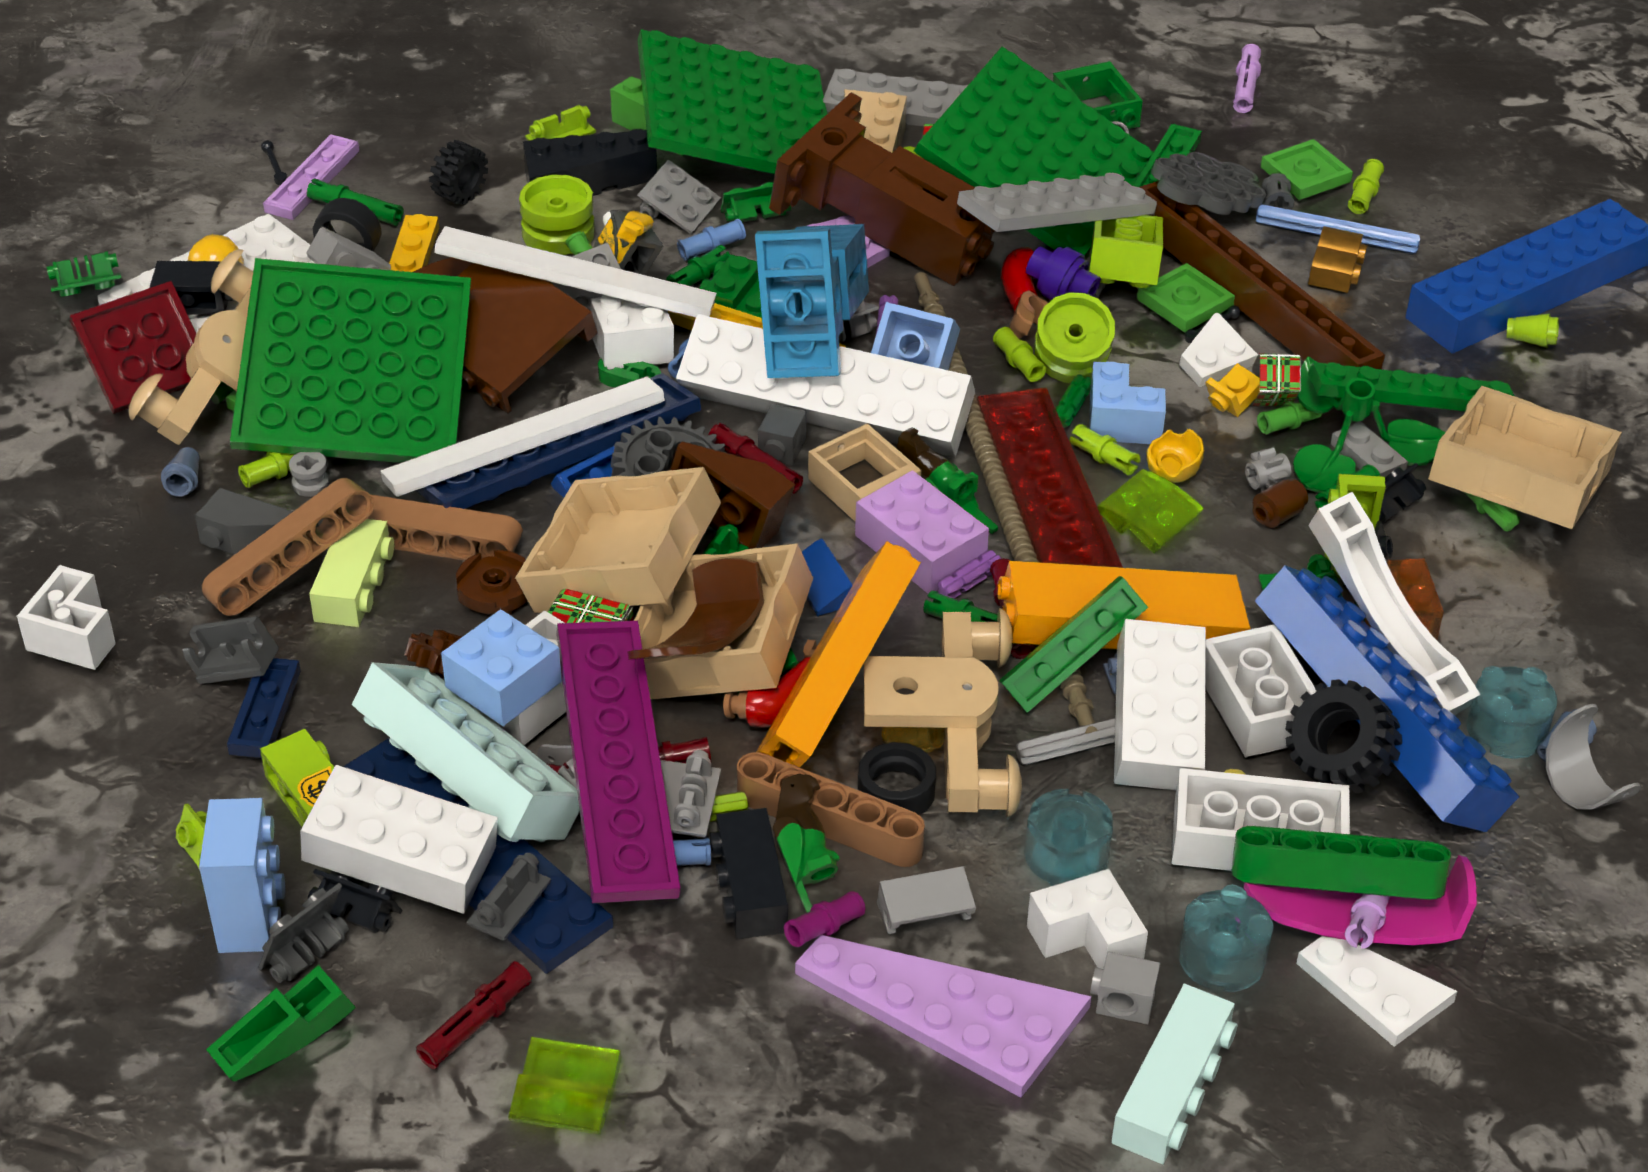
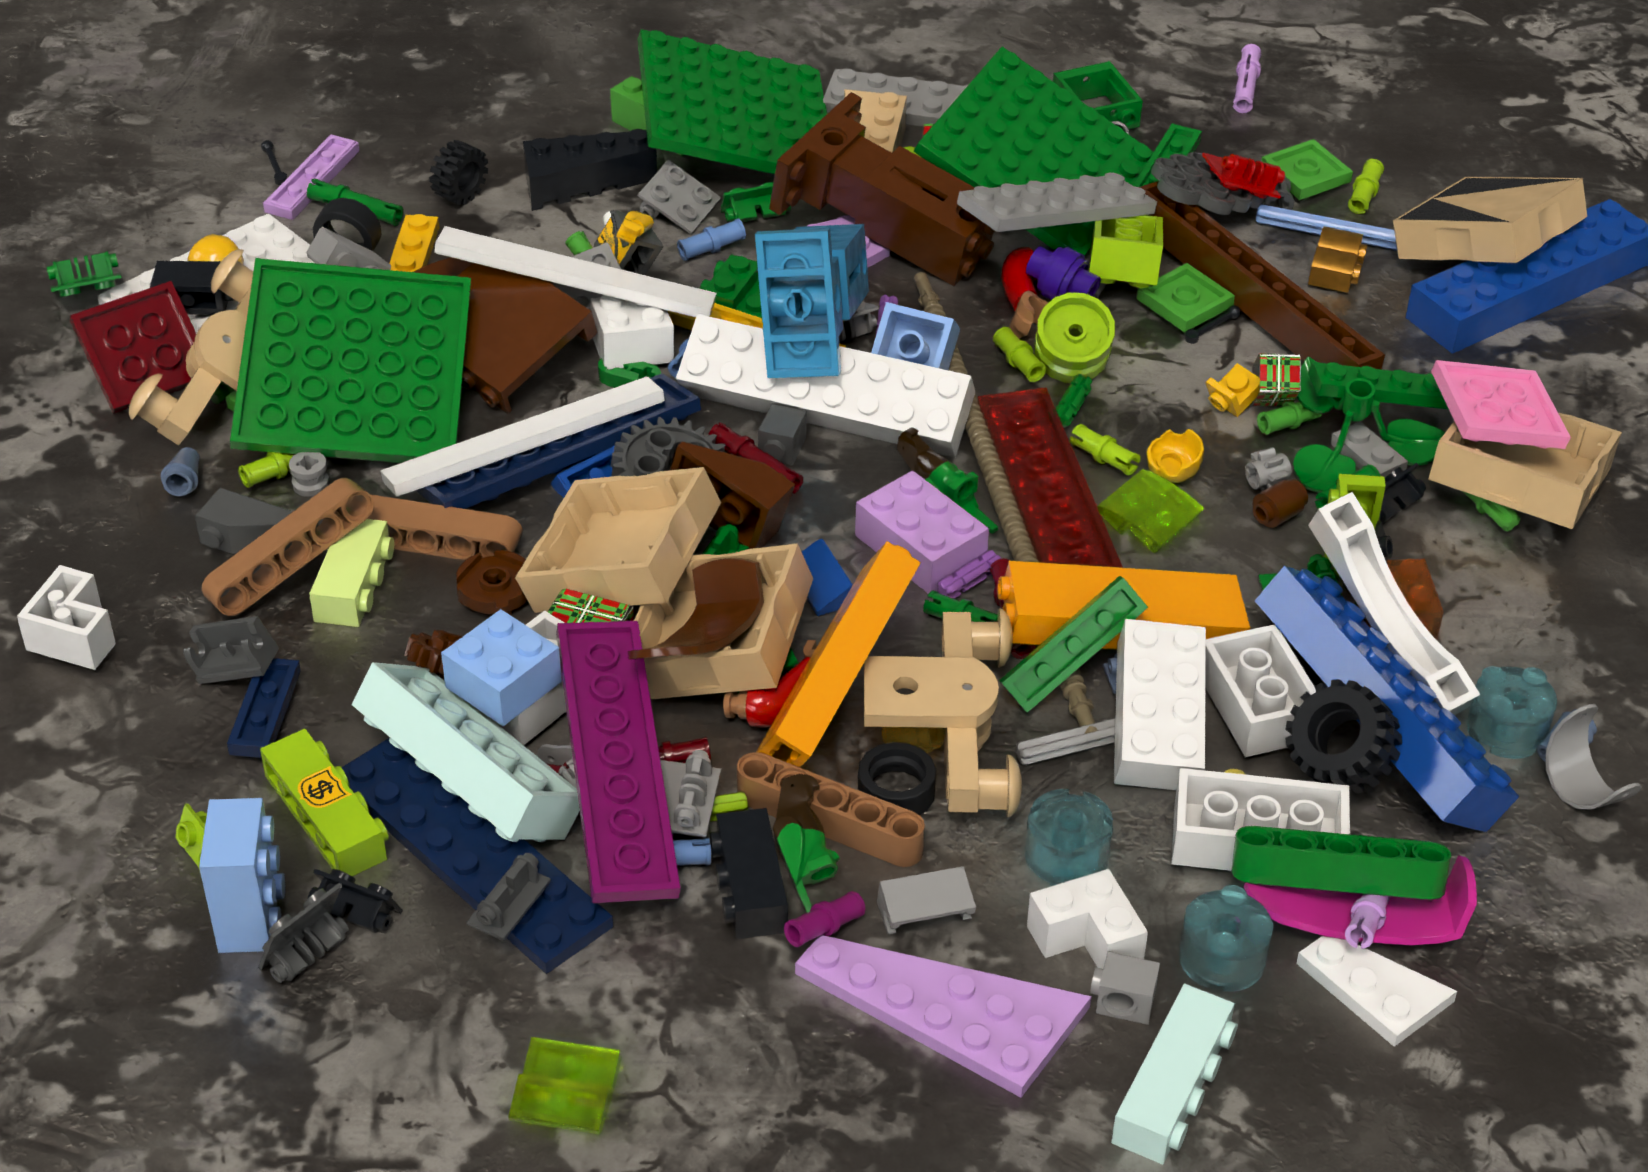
green slope [206,965,356,1082] -> none
white brick [300,765,498,914] -> none
dark red pin [416,961,532,1069] -> none
lime wheel [519,175,595,255] -> none
lime hinge [525,105,596,141] -> none
green pin [666,245,730,286] -> none
tan window [808,423,921,521] -> none
light blue brick [1089,361,1166,444] -> none
white wing [1179,313,1258,387] -> none
lime cone [1507,313,1559,348] -> none
none -> red hinge [1202,152,1285,199]
none -> tan tile [1393,177,1587,263]
none -> bright pink plate [1431,360,1571,449]

